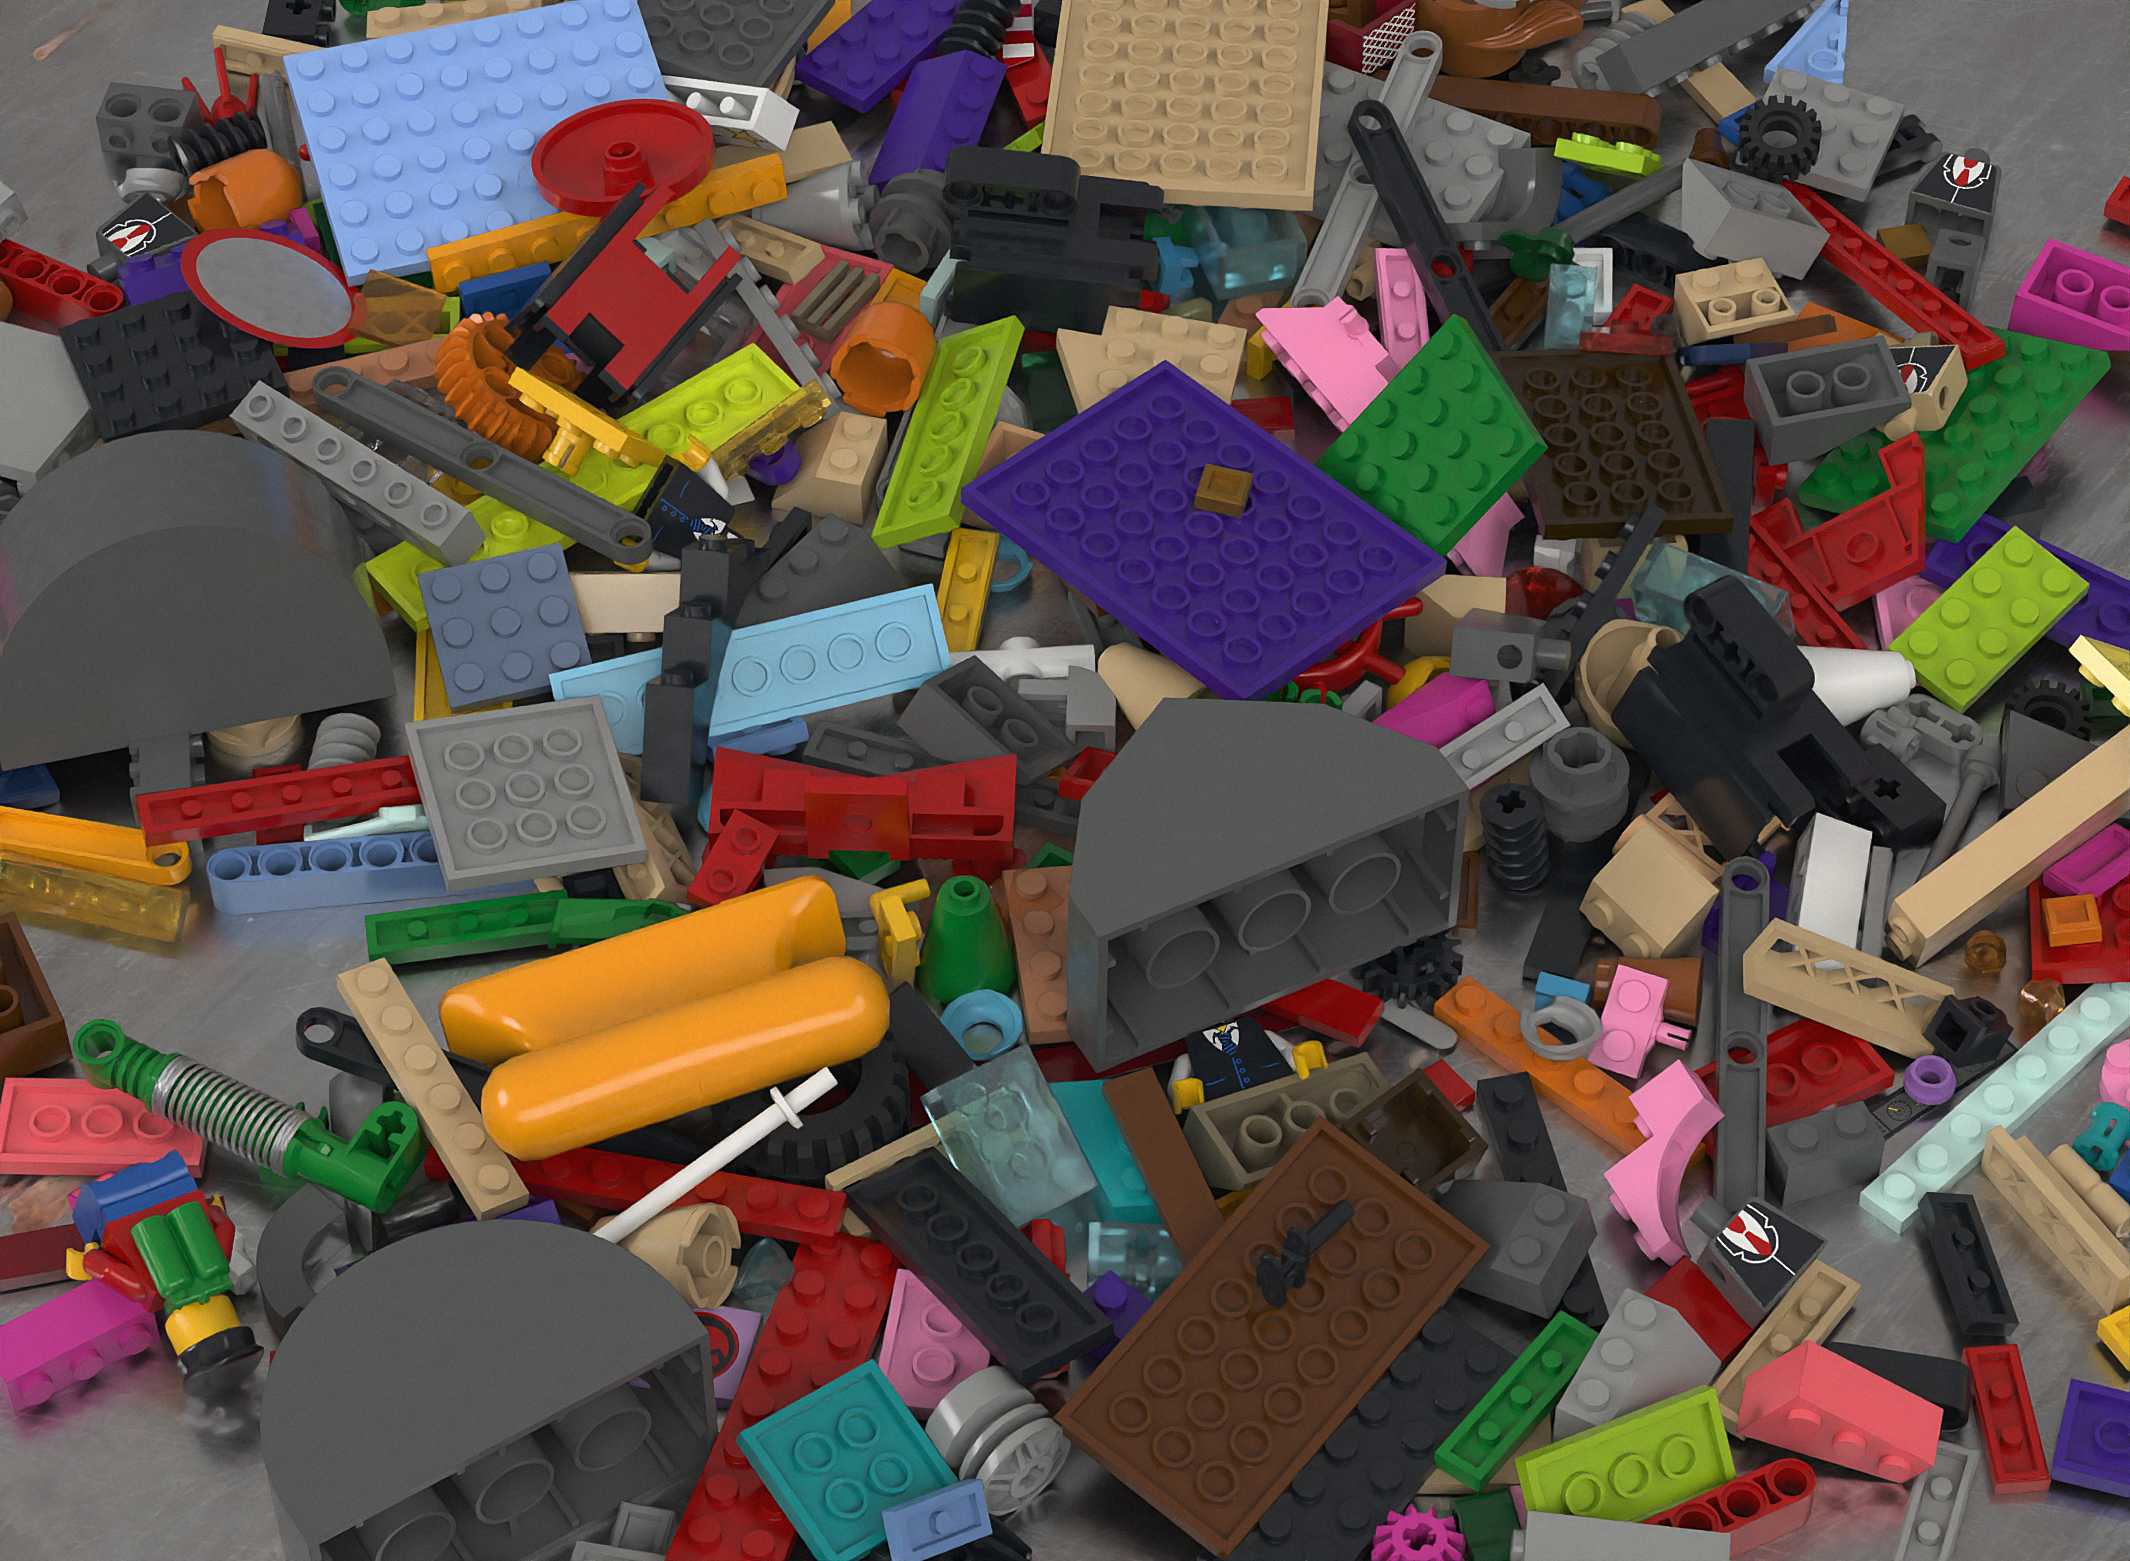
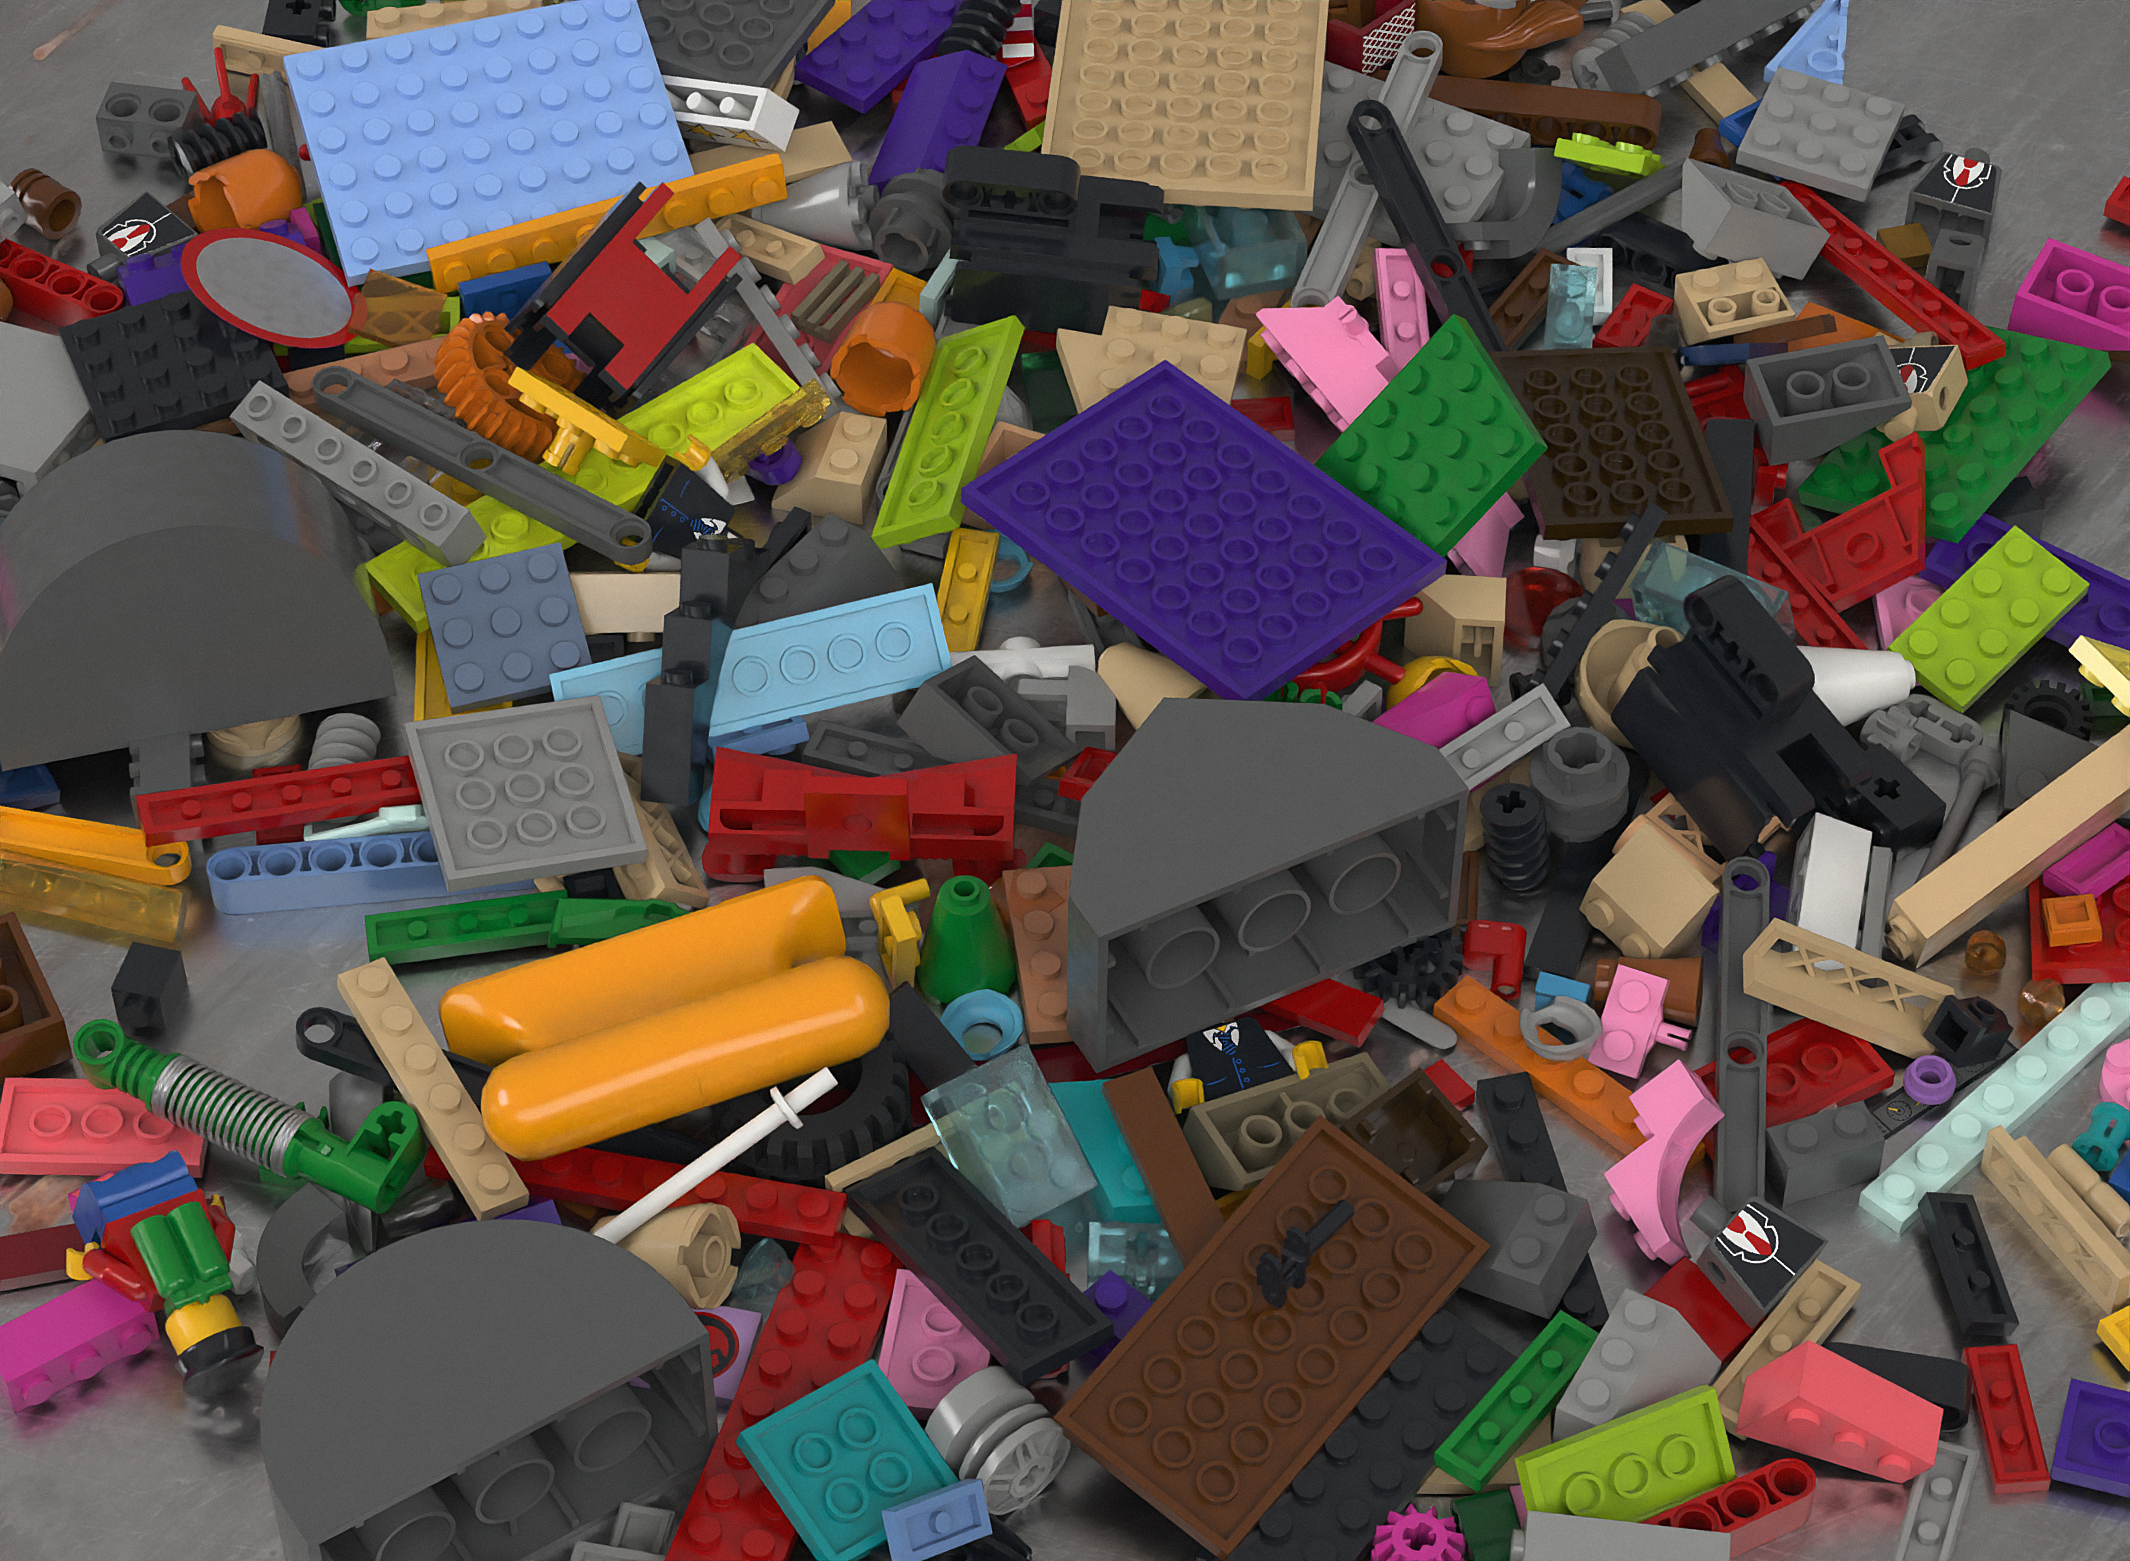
light grey piece [112,167,184,205] -> none
red dish [531,99,716,217] -> none
red pin [686,809,780,908] -> none
pearl gold tile [1194,463,1253,518] -> none
dark grey torso [1449,608,1571,683] -> none
dark green plate [1498,227,1581,287] -> none
clear red plate [1578,319,1673,355] -> none
black tyre [1738,95,1822,183] -> none
none -> reddish brown piece [9,168,82,240]
none -> black brick [111,942,187,1030]
none -> red piece [1460,920,1527,1001]

